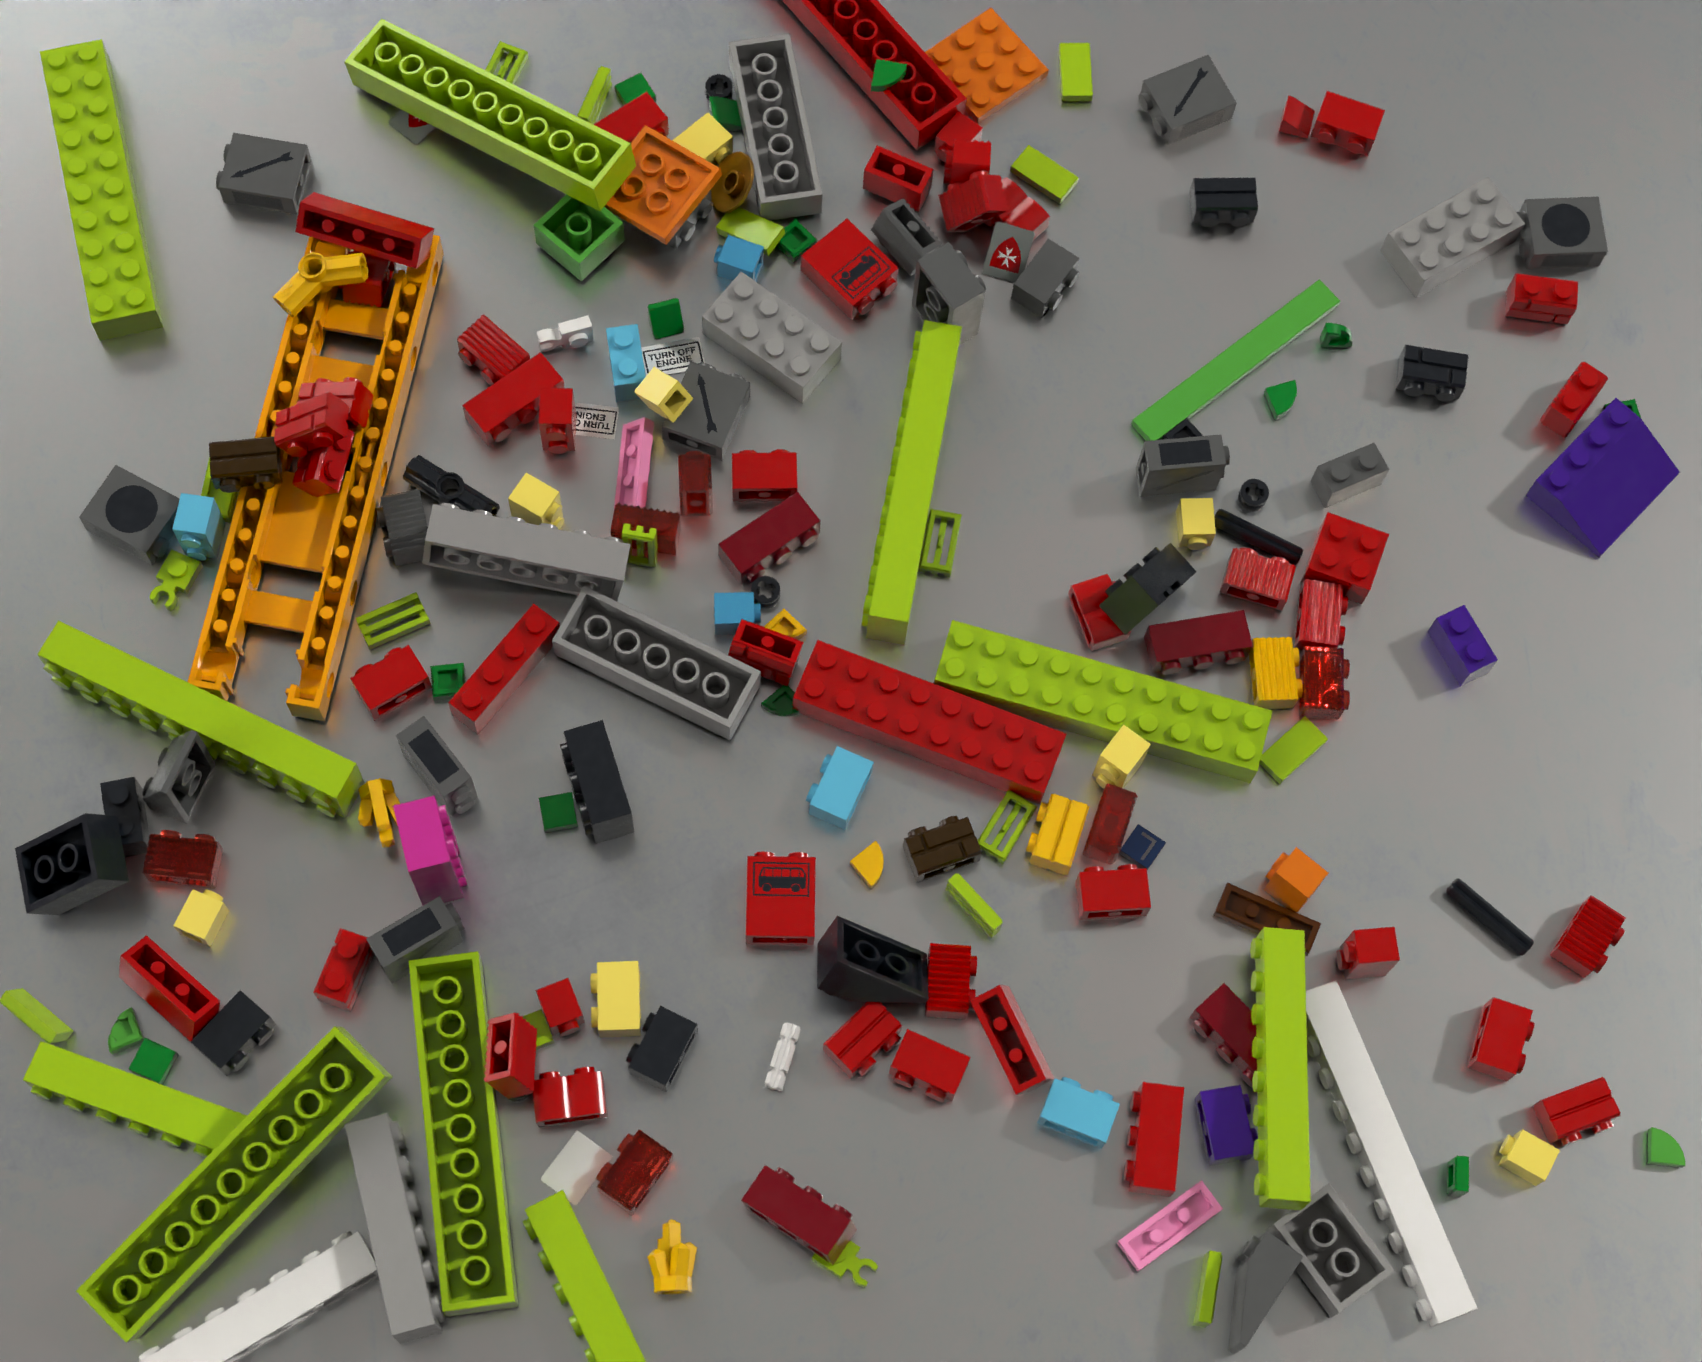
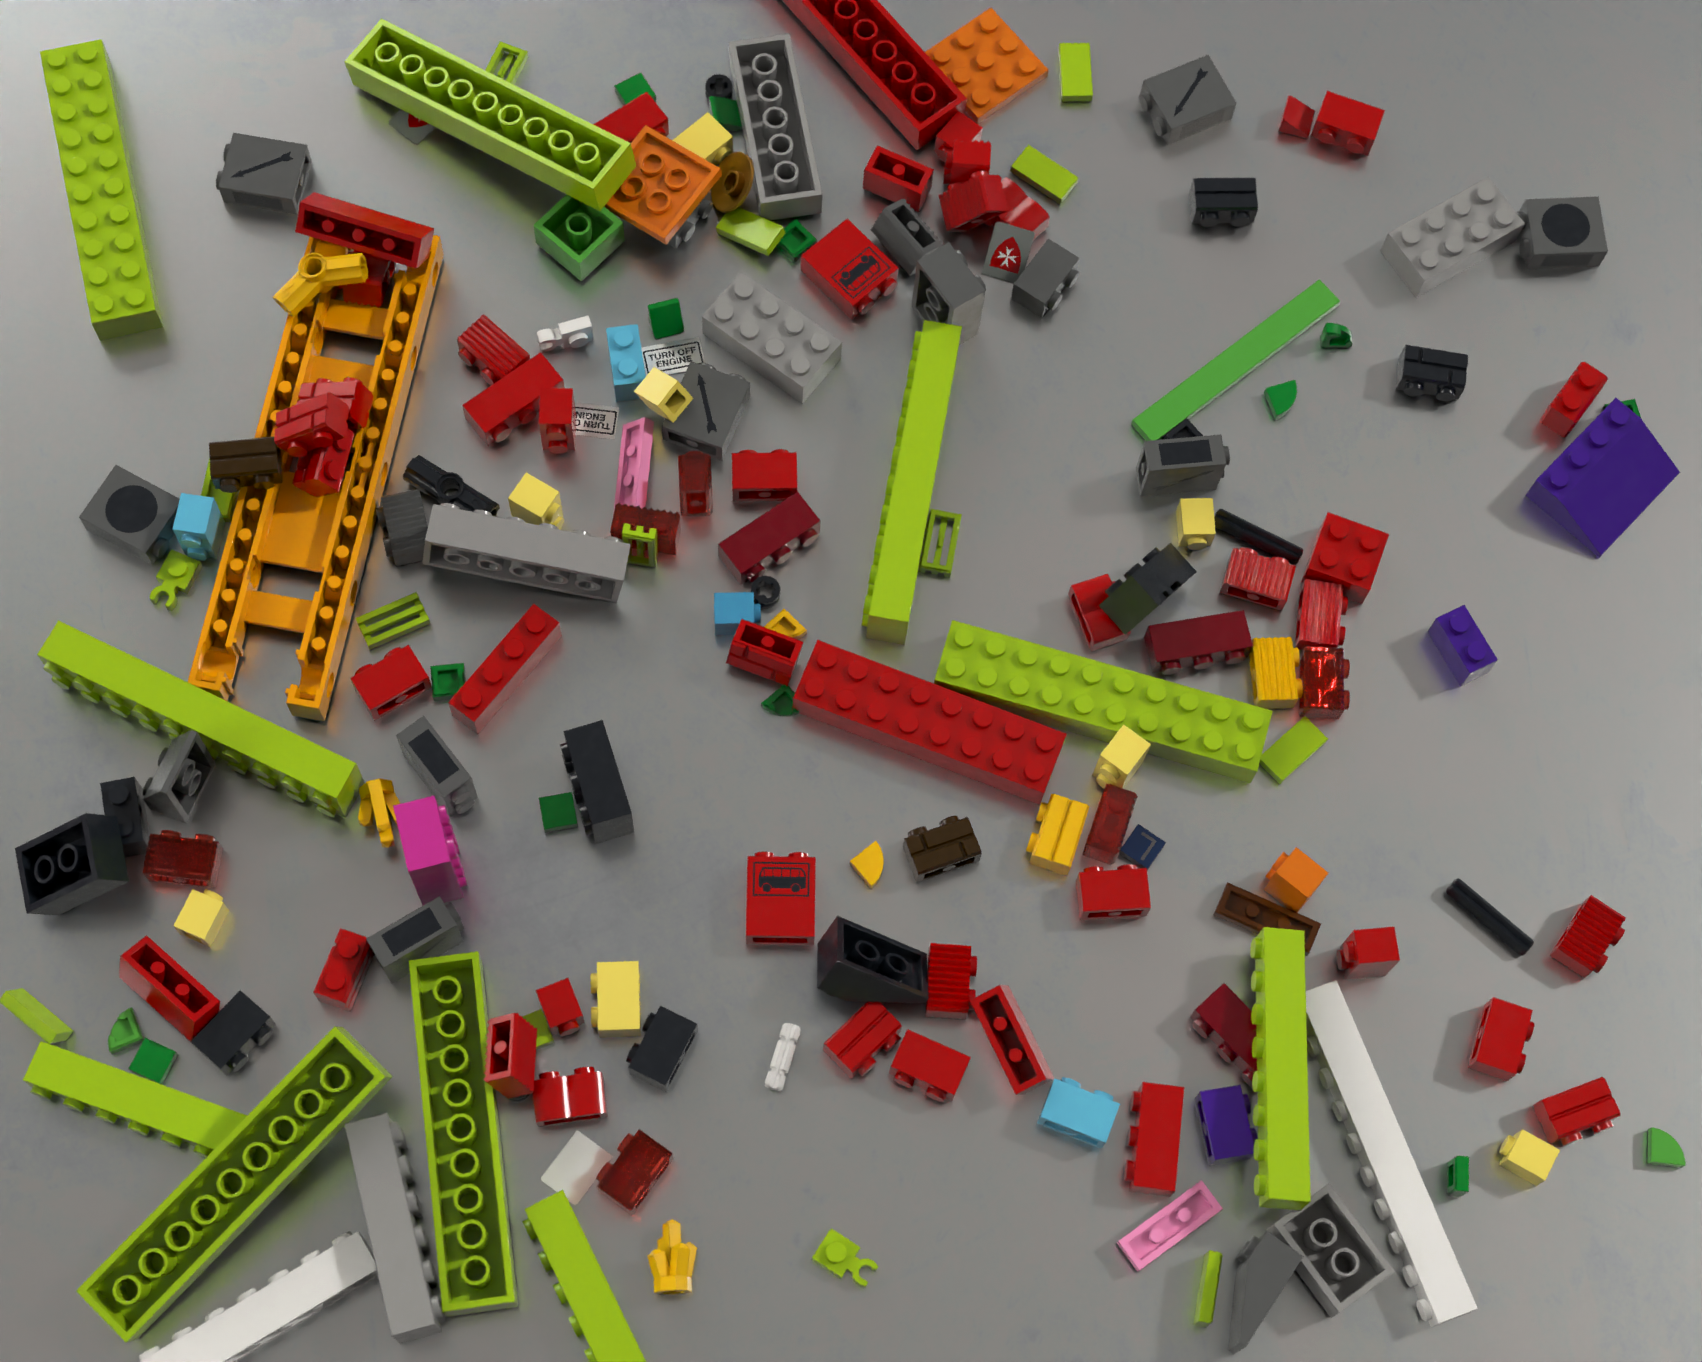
light grey brick [552,586,761,740] -> none
lime tile [577,66,612,124] -> none
dark azure brick [714,235,764,281] -> none
dark red brick [741,1165,857,1265] -> none
medium azure brick [806,746,874,830] -> none
green tile [871,59,907,92] -> none
lime tile [946,873,1003,938] -> none
lime tile [977,790,1037,864] -> none
black bush [1238,479,1269,511] -> none
dark grey brick [1310,443,1389,508] -> none
red brick [1505,273,1578,324] -> none

